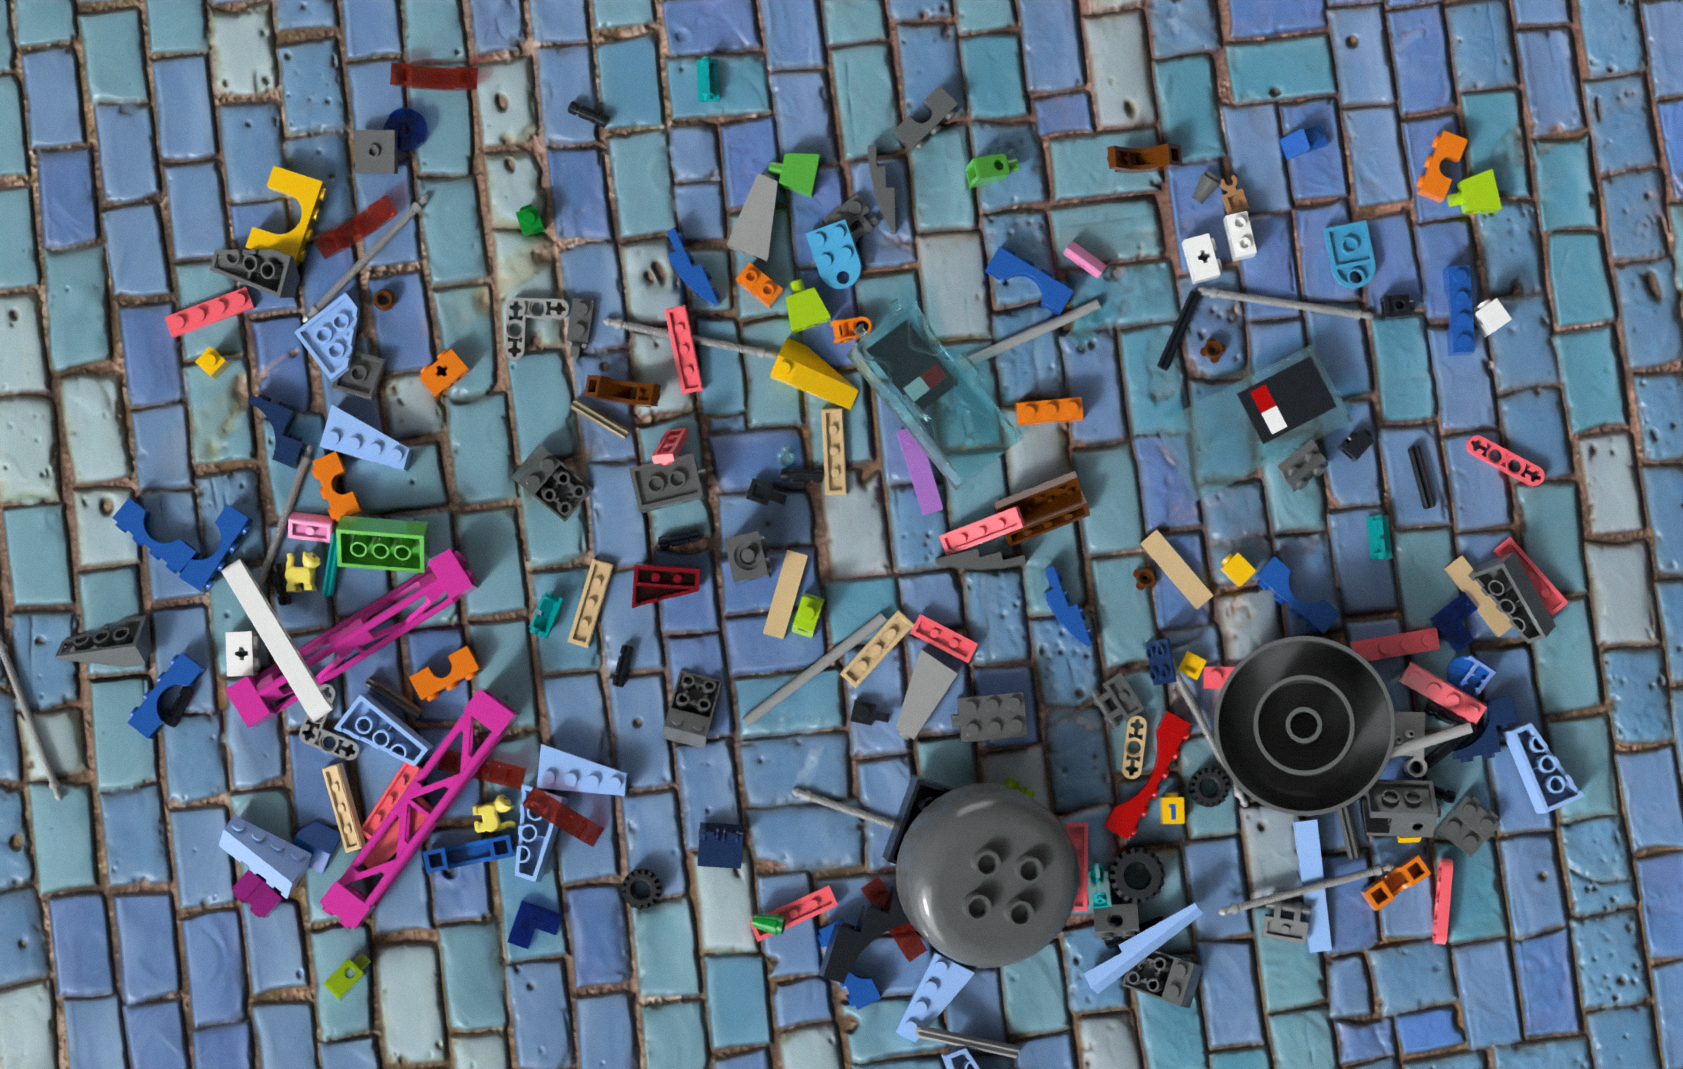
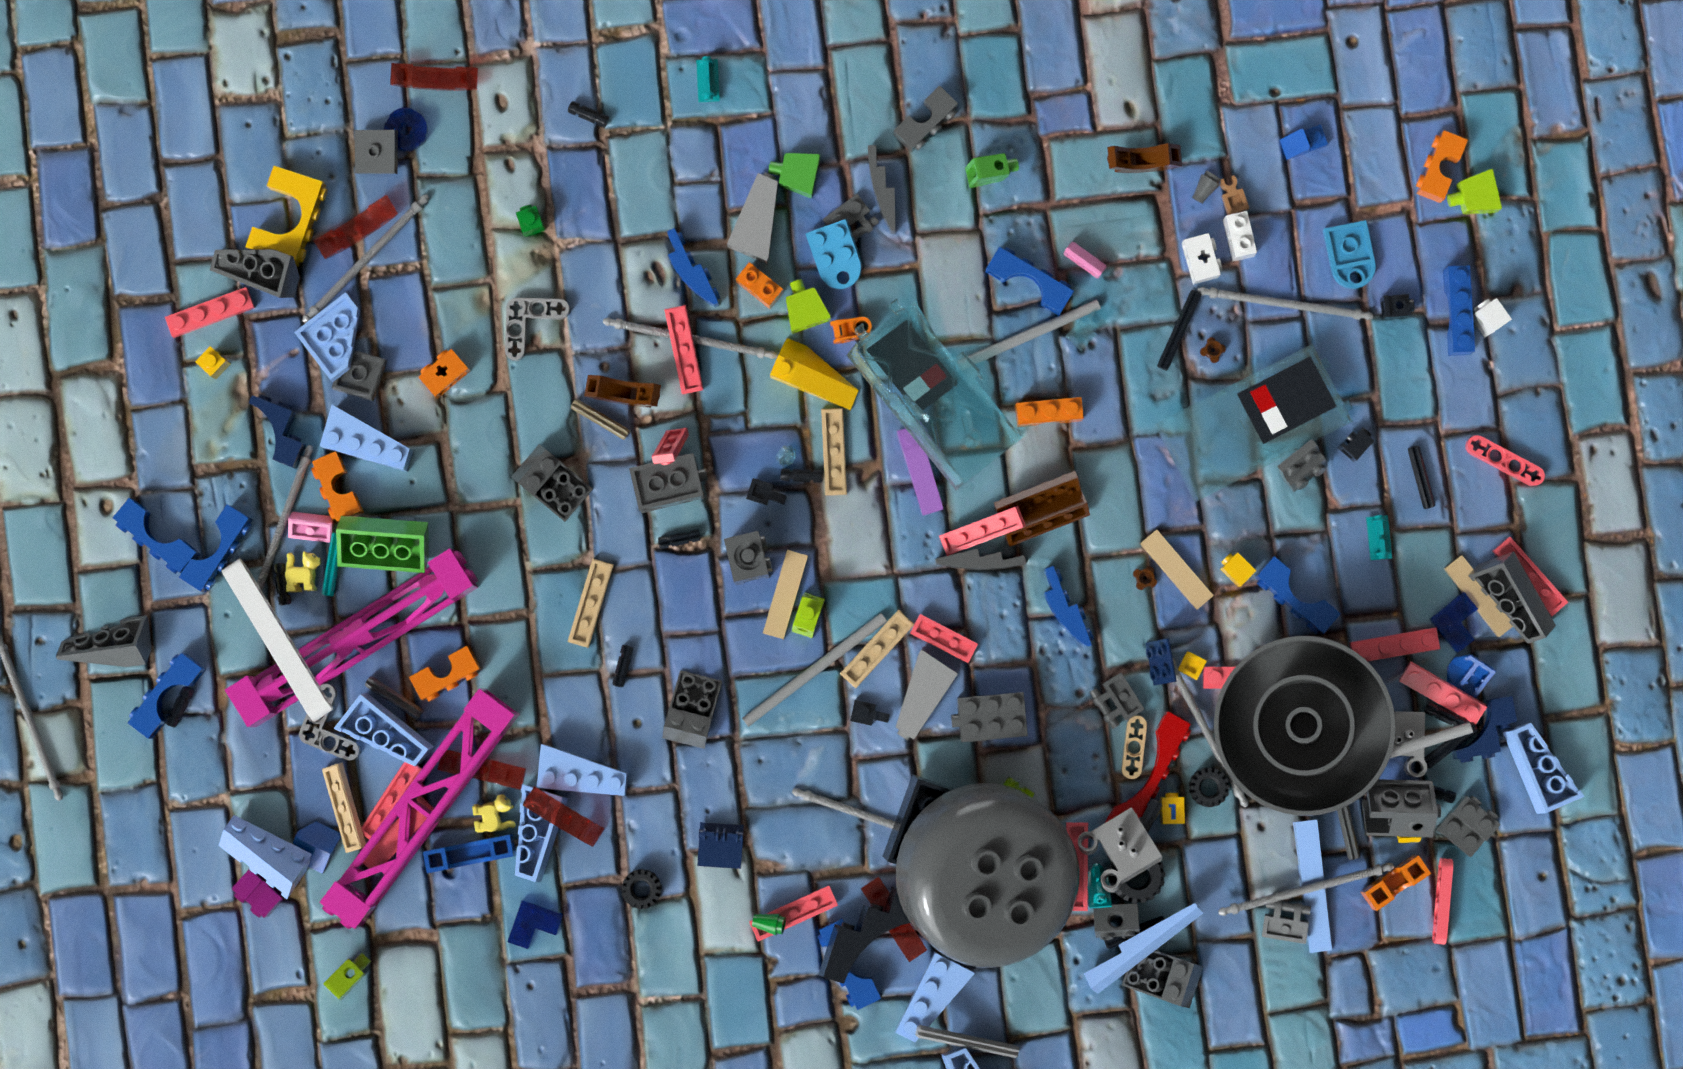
white brick [225,631,261,677] -> none
reddish brown plate [373,289,395,311] -> none
teal hinge [529,592,564,639] -> none
dark grey hinge [566,298,595,359] -> none
dark red wedge [632,562,702,608] -> none
none -> light grey piece [1078,799,1163,892]

